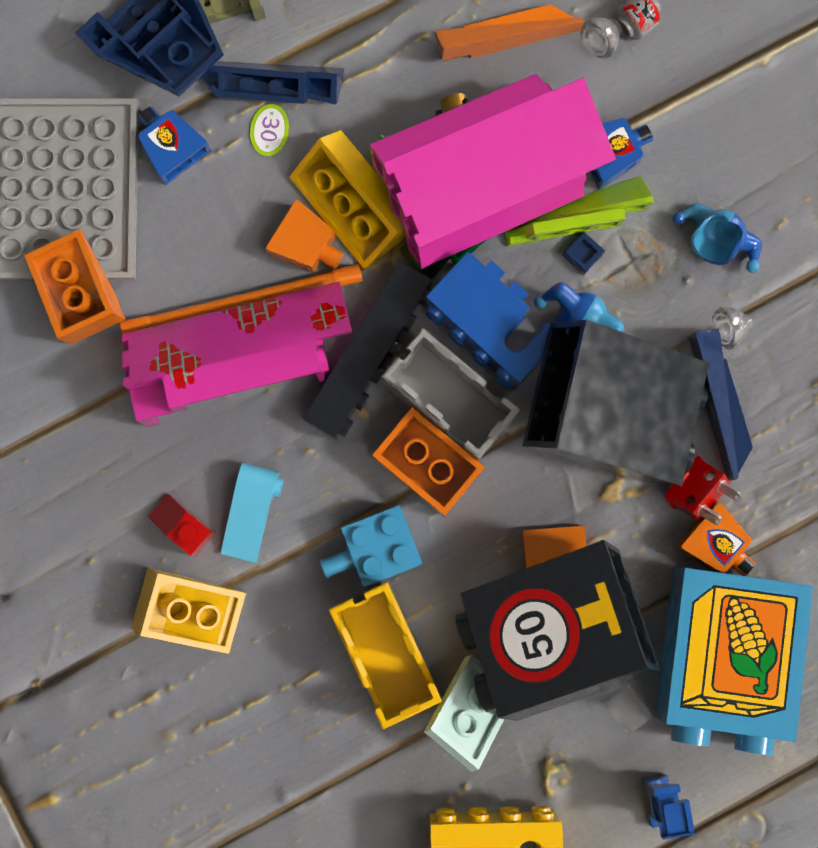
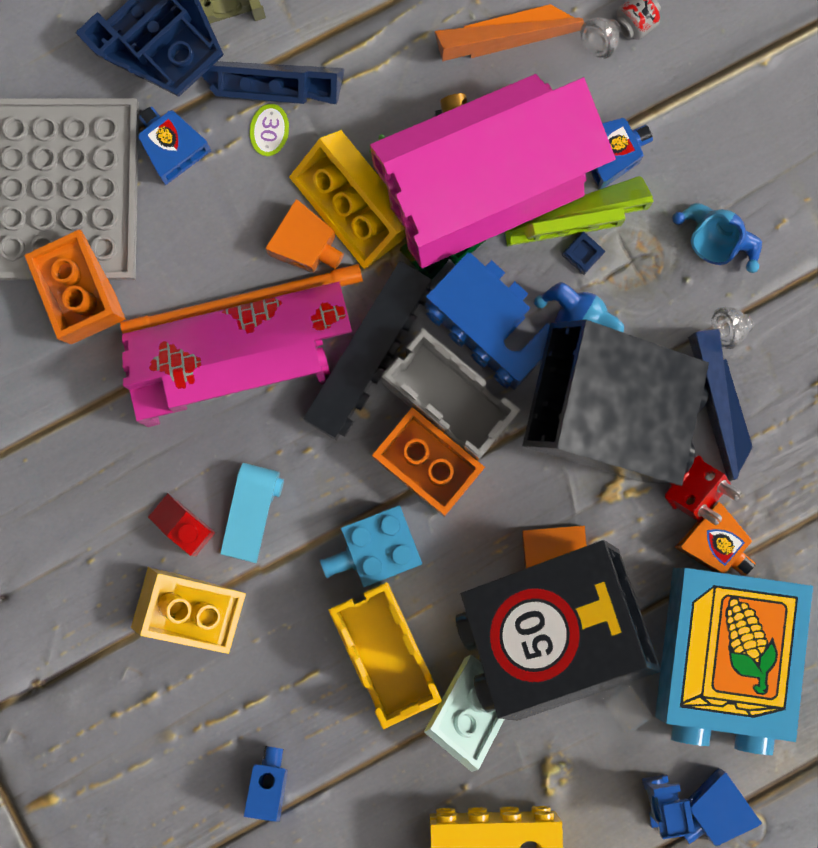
none -> blue torso [244,746,288,822]
none -> blue torso [683,768,762,846]

